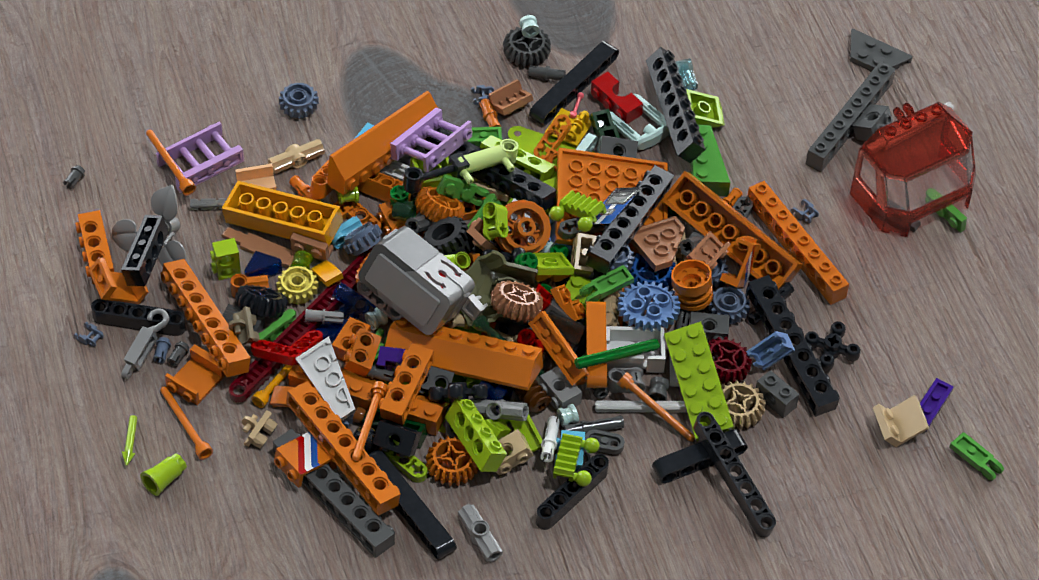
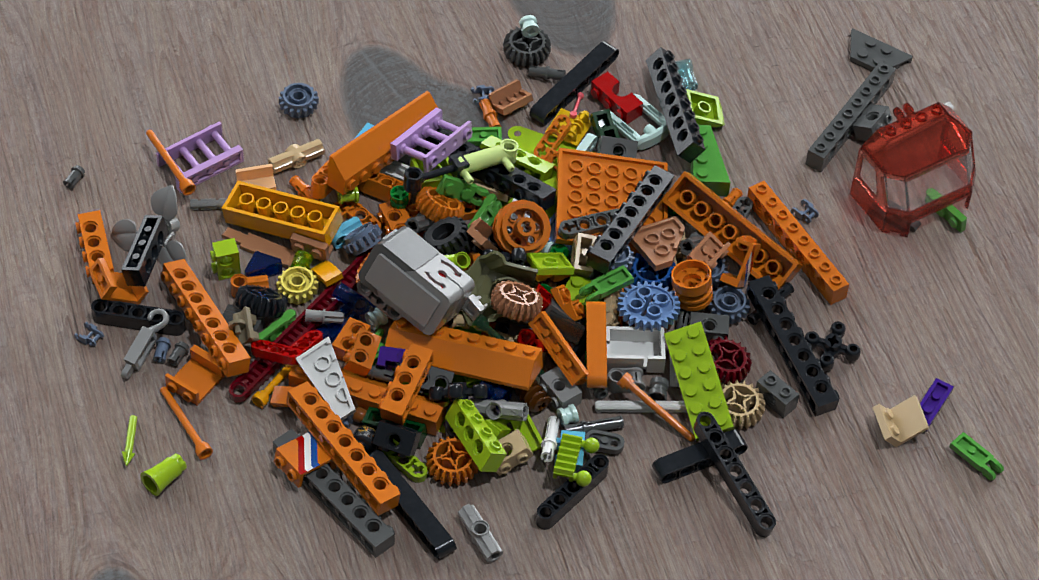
tan hips [242,410,278,449] -> none
orange piece [352,381,388,461] -> none
clear green axle [392,198,417,221] -> none
lime piece [482,202,509,241] -> none
green wheel [514,252,538,269] -> none
lime gear [549,190,607,232] -> none
green axle [574,339,660,369] -> none
sticker [593,187,642,224] -> none
medium blue hinge [746,331,795,370] -> none

